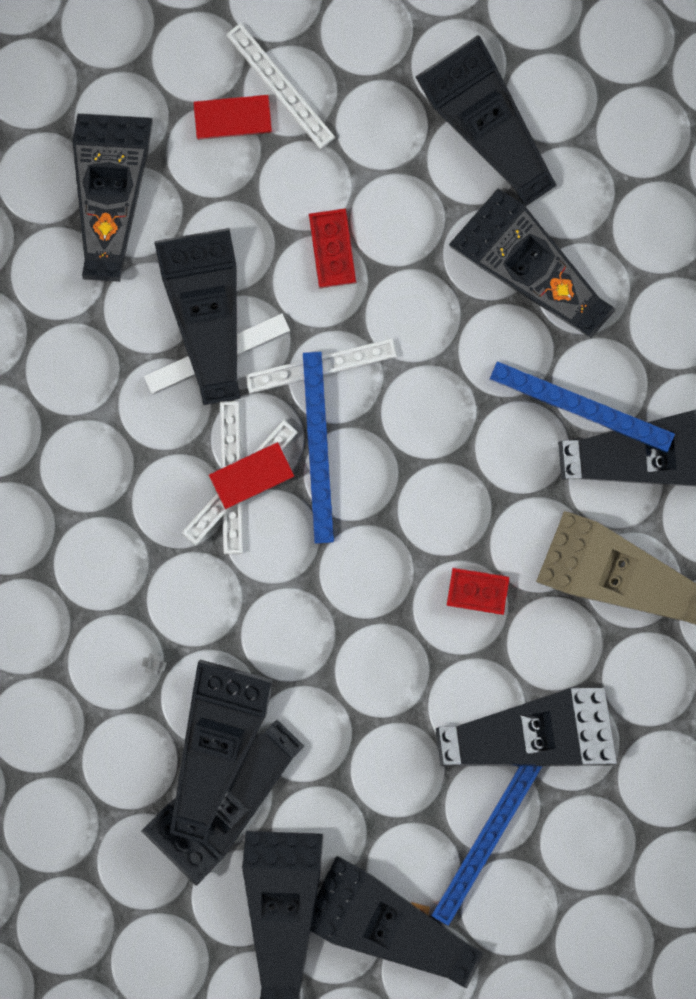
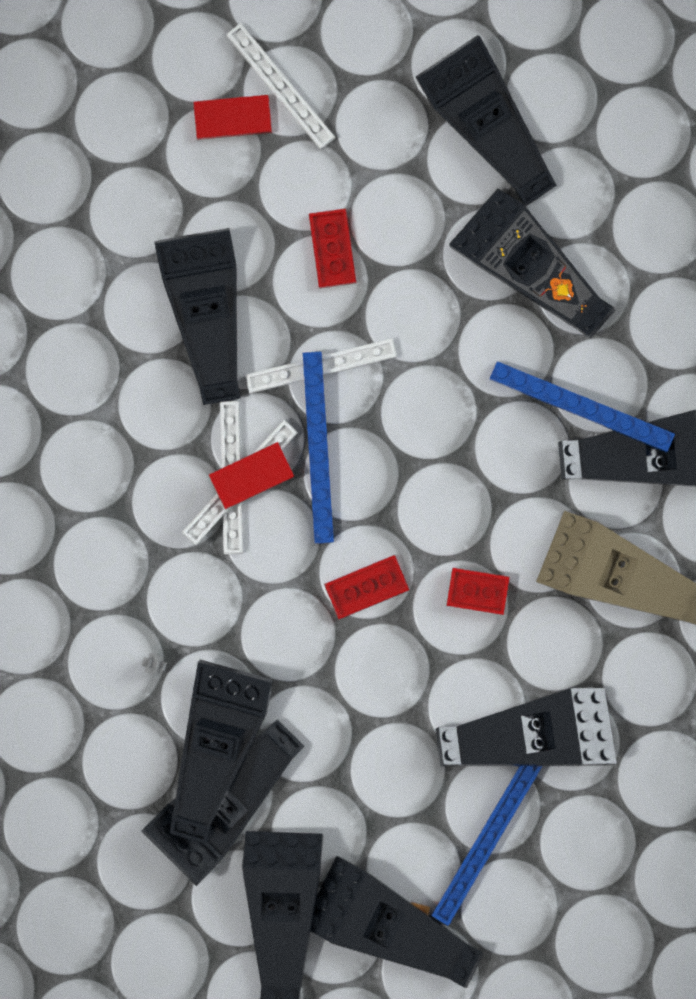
black wing [72,113,153,282] -> none
white tile [144,314,290,394] -> none
none -> red tile [324,555,410,620]

